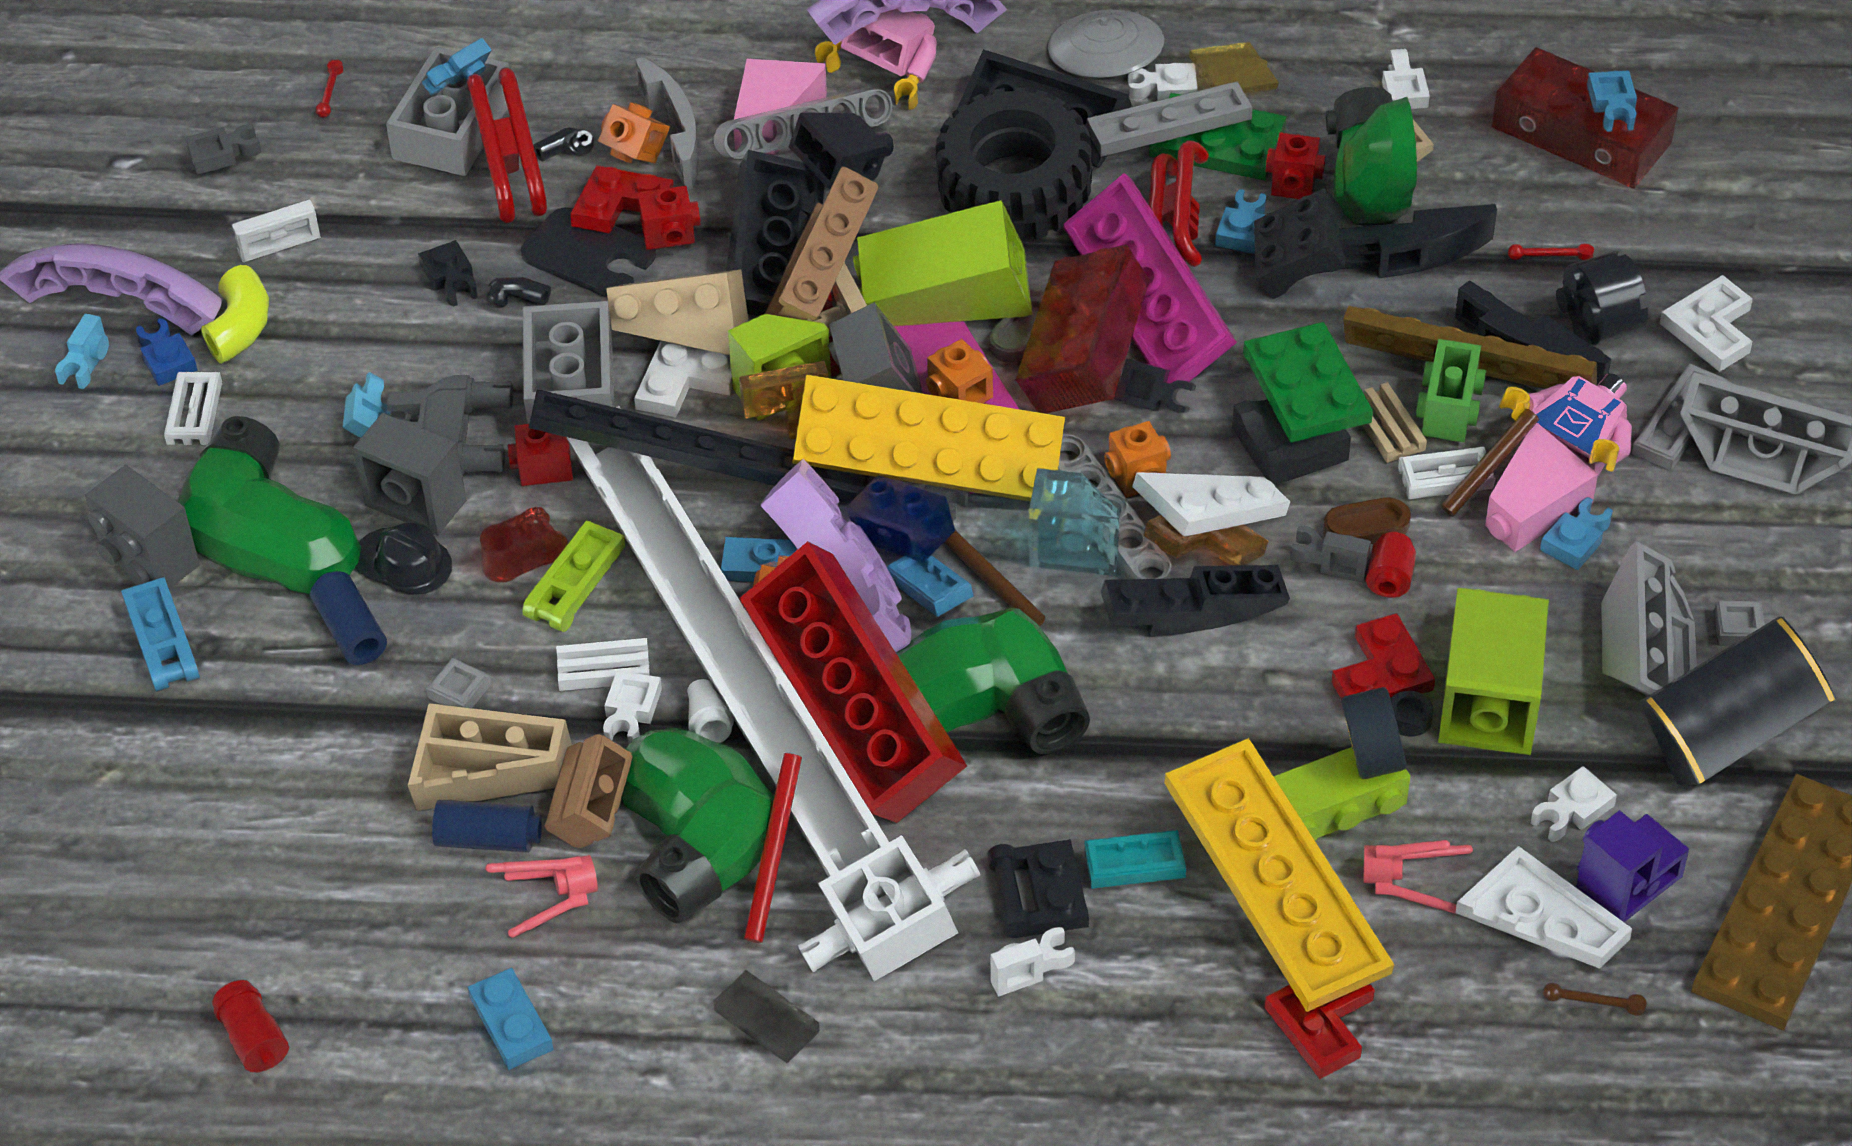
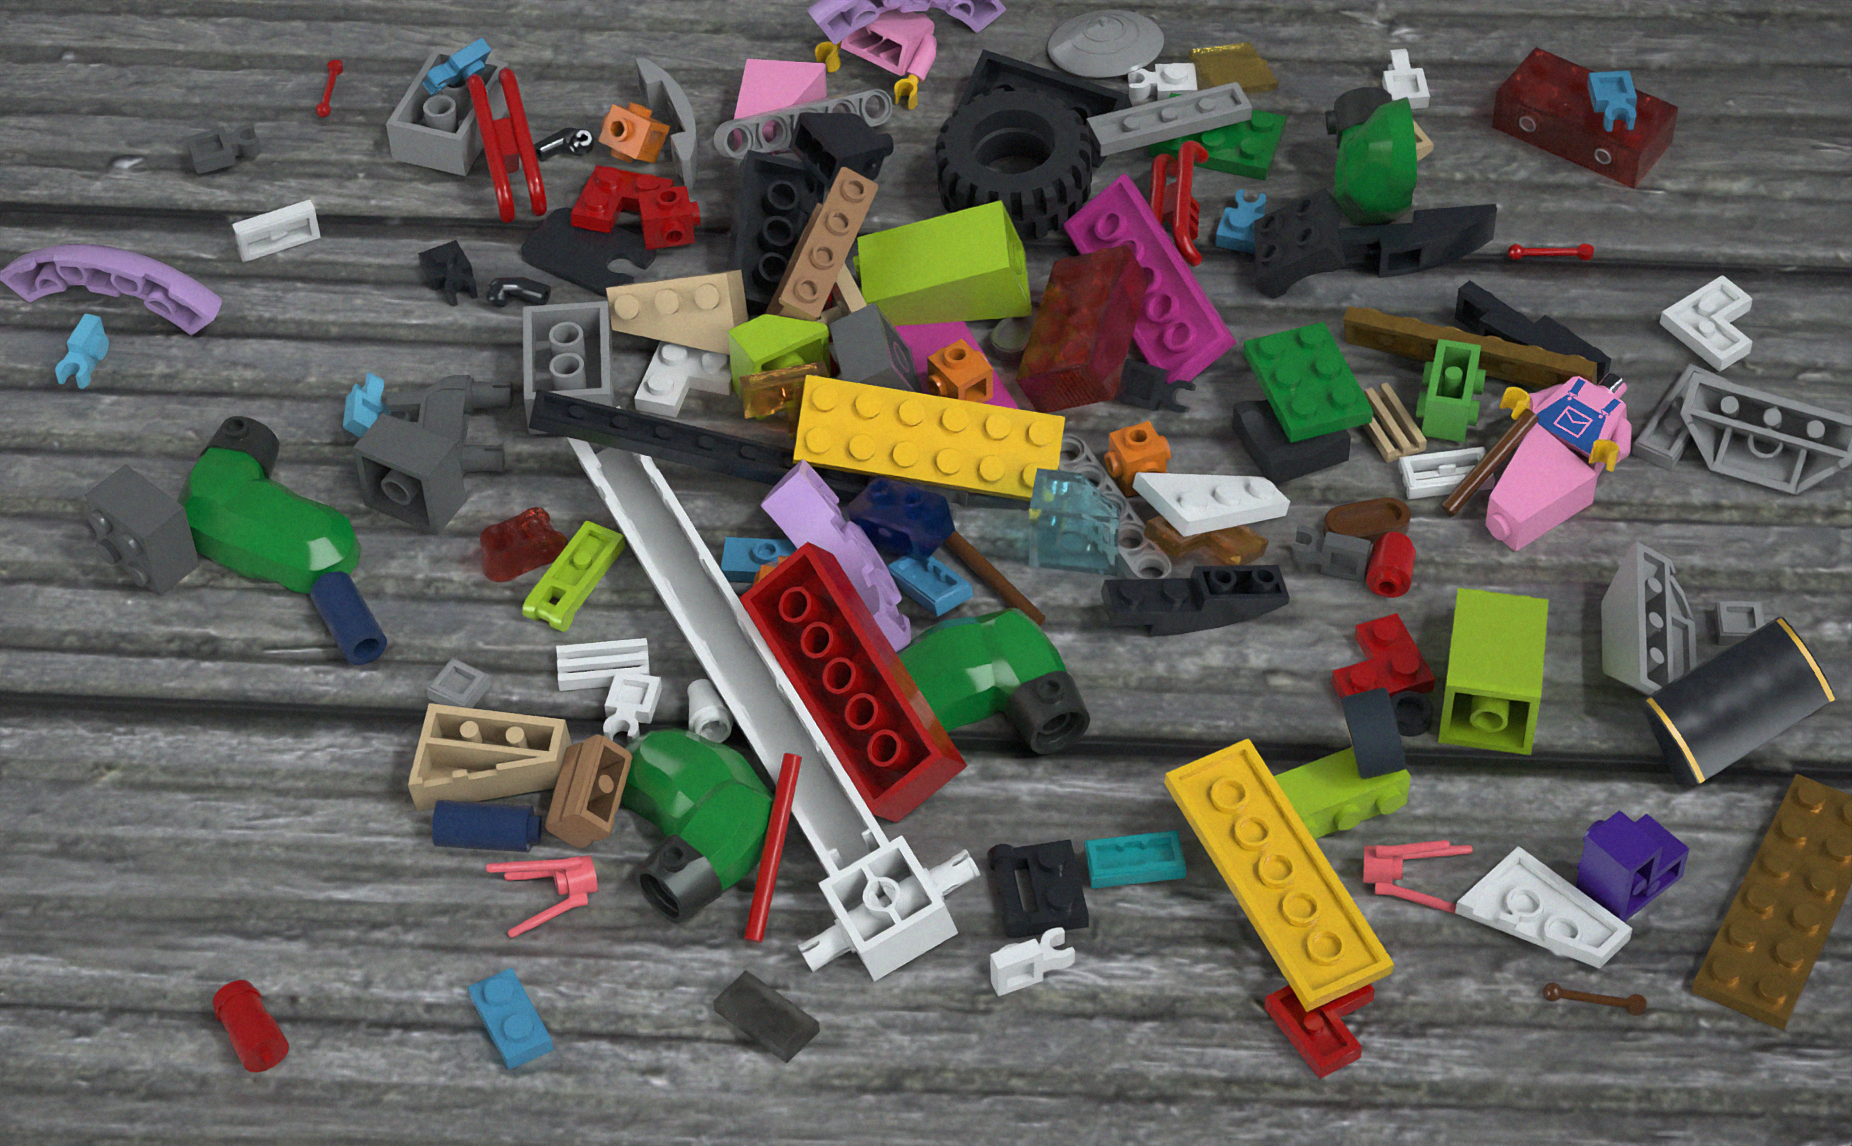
dark azure plate [121,577,200,692] -> none
blue plate [136,318,198,386] -> none
white tile [164,372,222,445] -> none
neon yellow cylinder [201,265,269,364] -> none
black piece [355,523,452,594] -> none
red brick [508,424,573,486] -> none
red brick [1266,132,1326,199] -> none
white plate [1531,766,1617,842] -> none
dark azure plate [1540,497,1613,570] -> none
black brick [1556,251,1649,346] -> none

